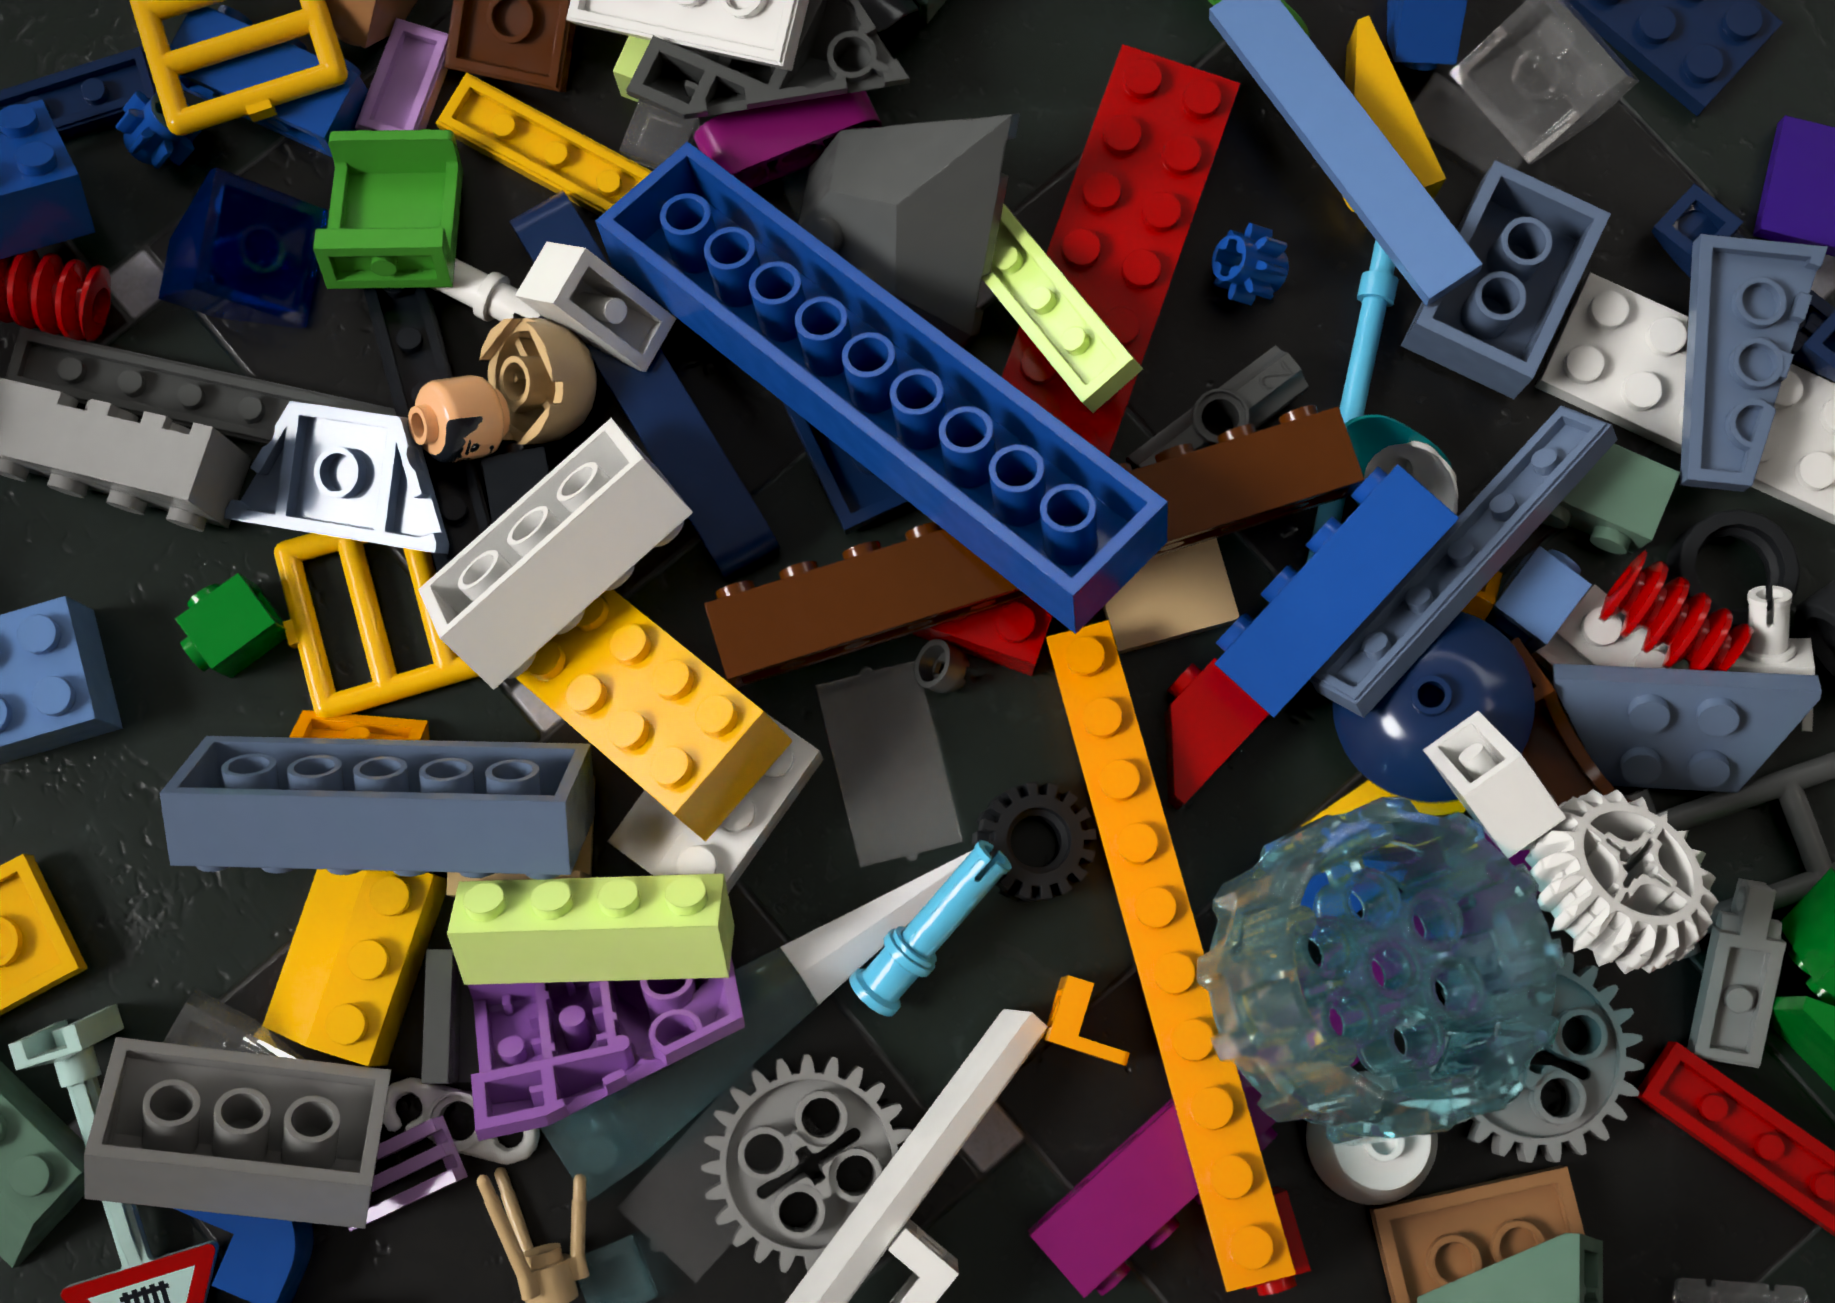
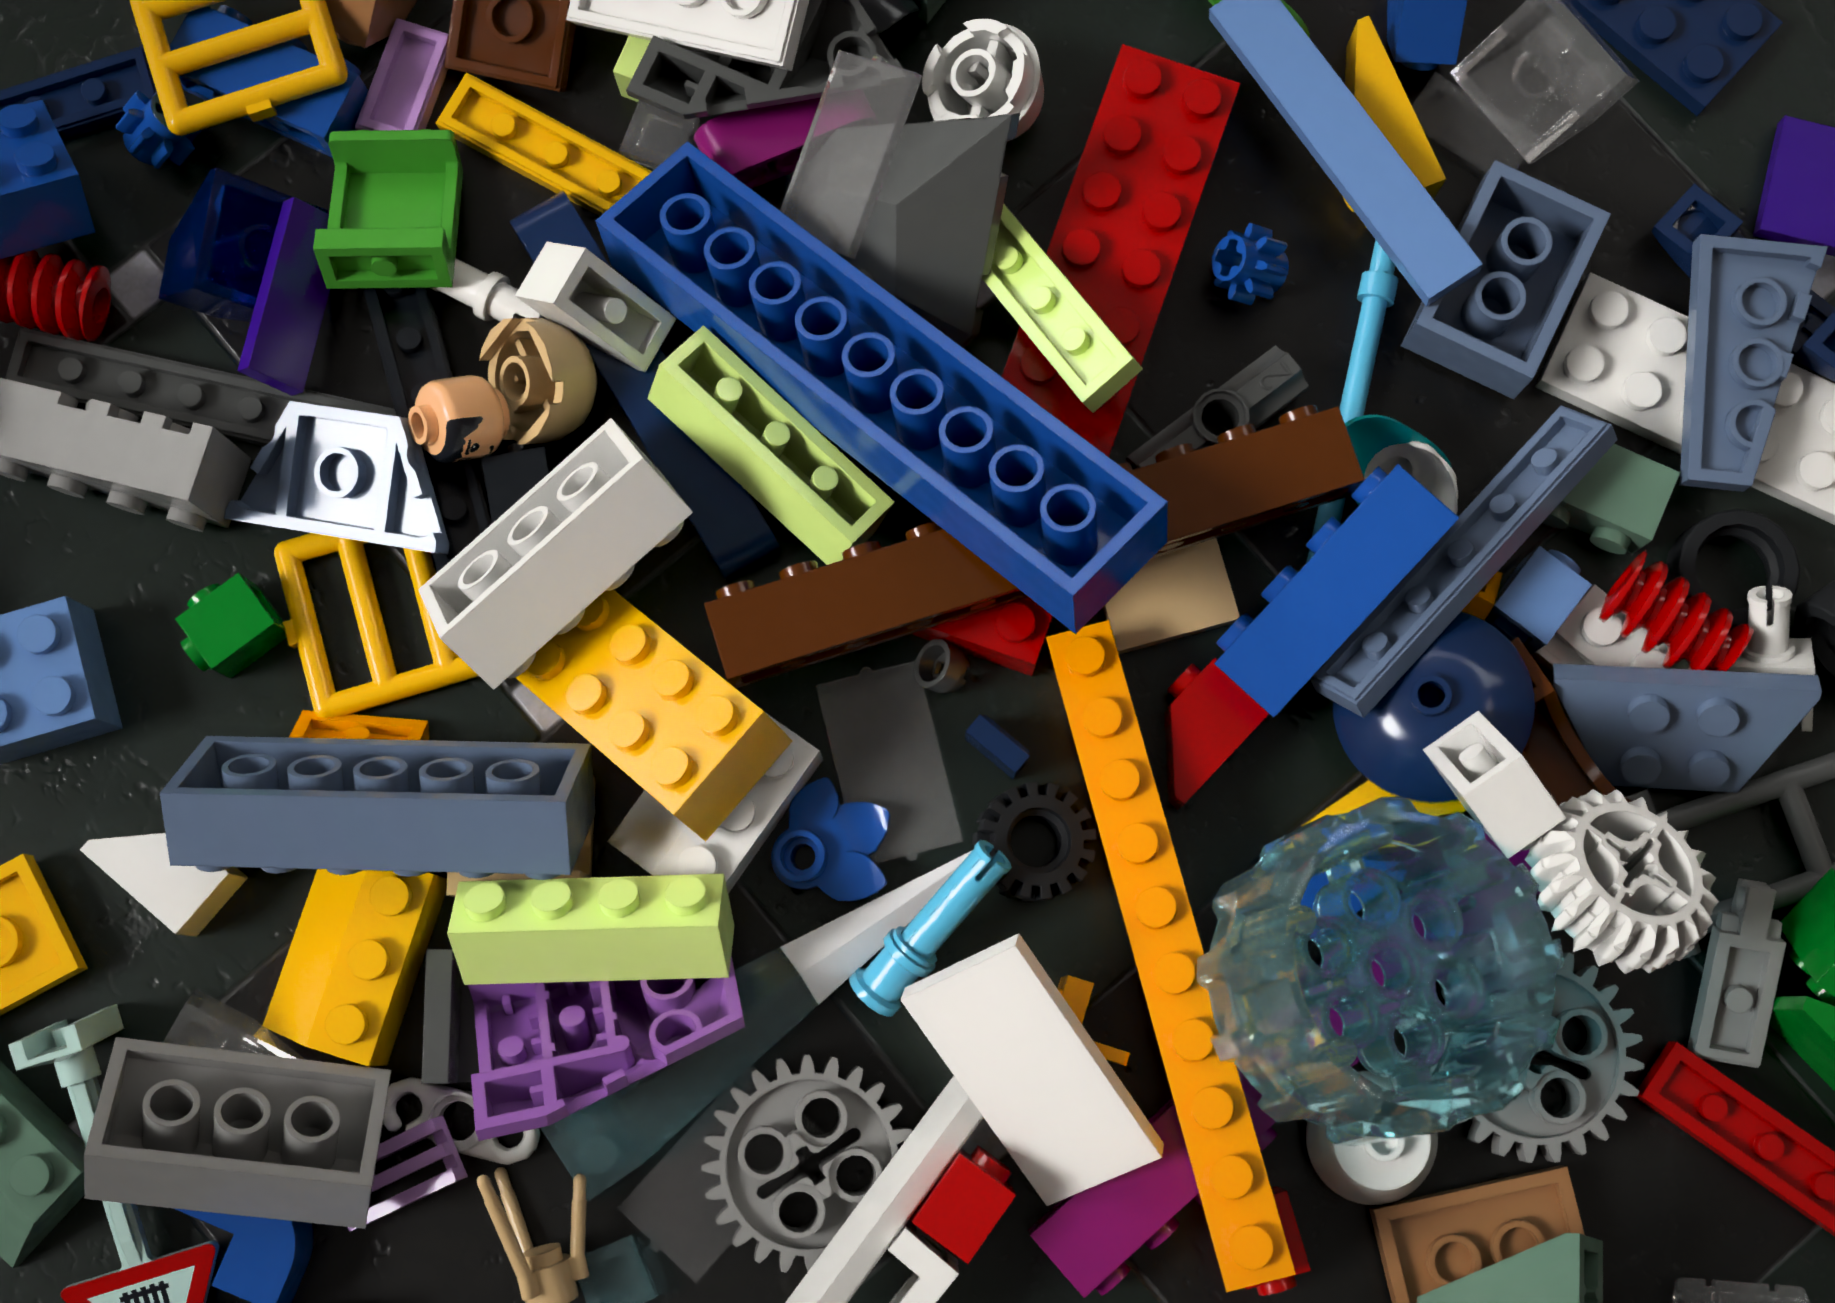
none -> white slope [80,833,248,937]
none -> dark purple tile [237,197,330,396]
none -> yellowish green brick [647,325,894,565]
none -> blue plate [771,777,891,901]
none -> clear piece [780,50,923,259]
none -> white tile [901,933,1164,1206]
none -> red brick [912,1145,1016,1264]
none -> white cone [922,19,1044,141]
none -> dark blue tile [965,714,1030,780]

